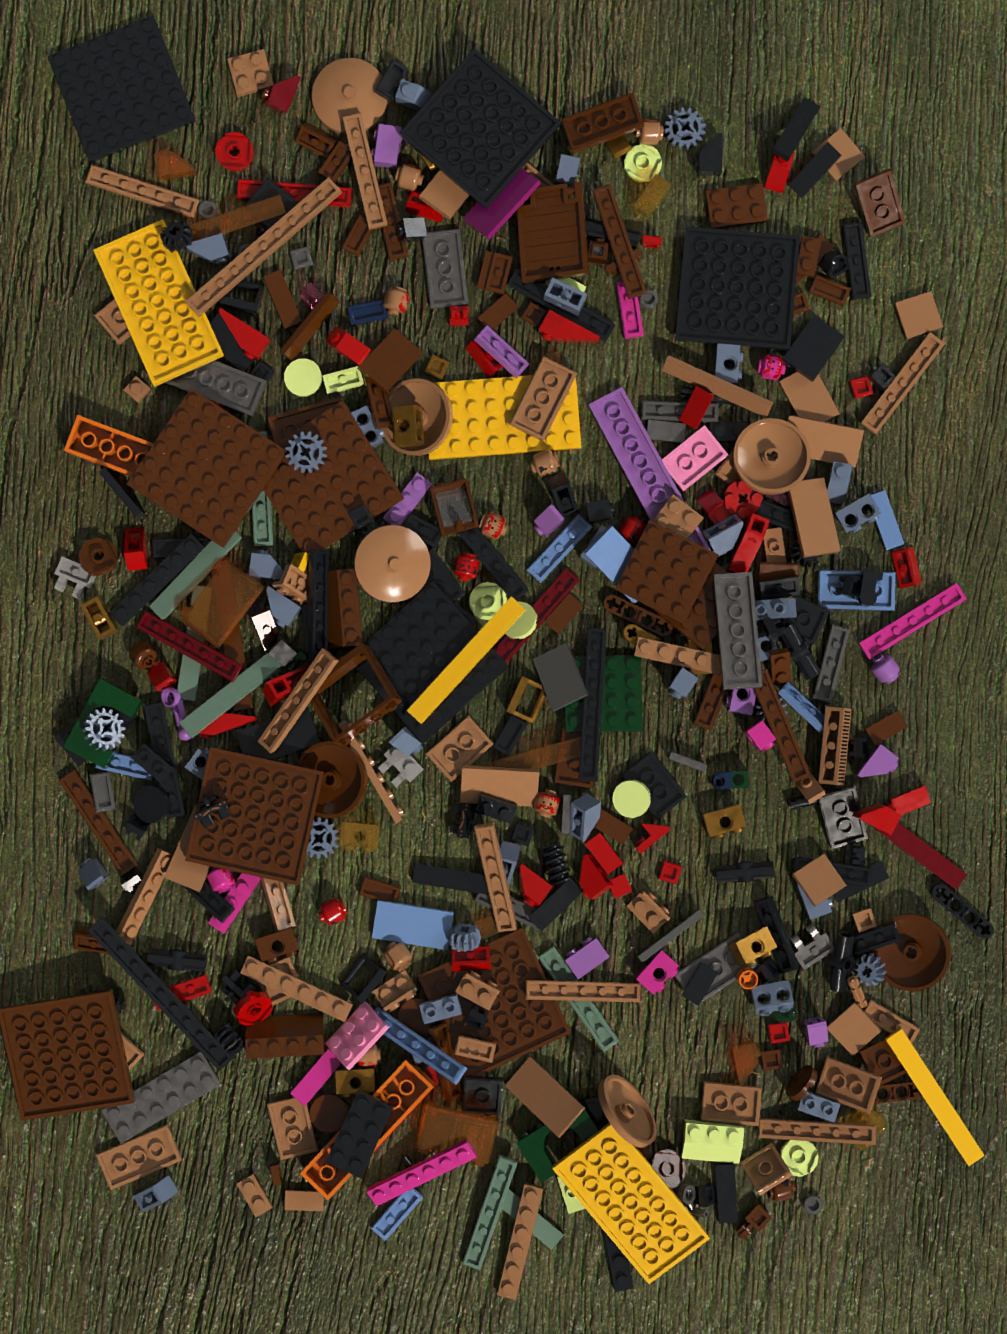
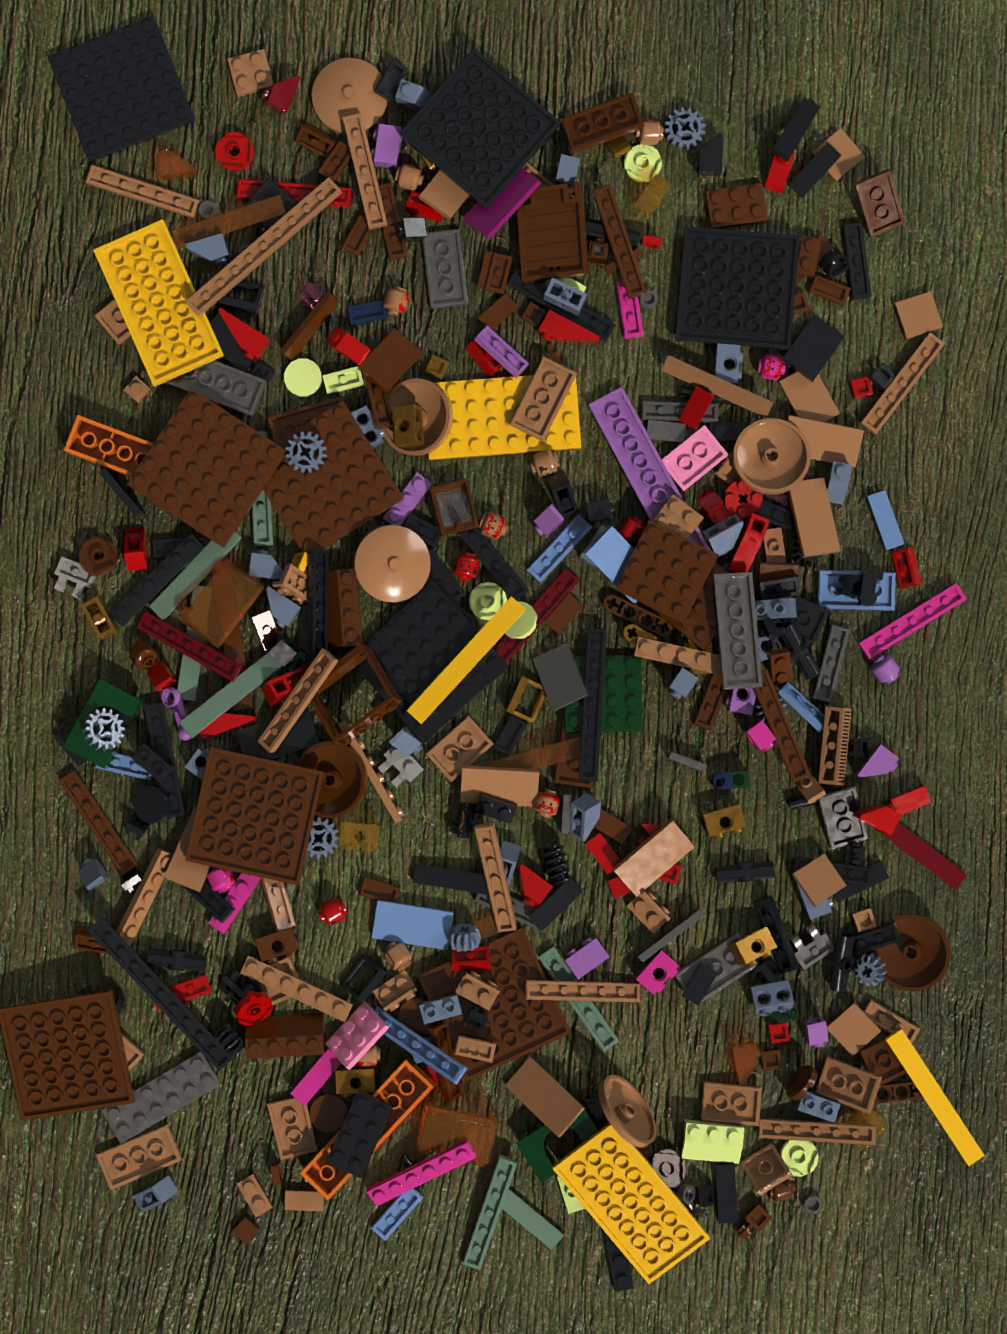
dark grey tile [90,772,115,813] -> none
black gear [160,220,194,253] -> none
black hips [194,793,231,828] -> none
reddish brown tile [263,269,302,330] -> none
flat silver tile [290,246,313,270] -> none
black tile [348,503,374,529] -> none
red tile [450,306,469,326] -> none
black tile [462,1075,504,1116] -> none
medium nougat plate [497,1182,544,1300] -> none
black tile [510,822,535,847] -> none
red slope [579,854,614,899] -> none
yellowish green tile [612,780,651,818] -> none
black tile [621,752,687,820] -> none
orange wheel [736,967,758,989] -> none
sand blue brick [835,493,881,534] -> none
medium nougat axle [847,975,867,1009] -> none
reddish brown tile [865,710,908,746] -> none
black beam [930,884,994,939] -> none
none -> reddish brown tile [232,1216,260,1244]
none -> medium nougat tile [612,819,695,897]

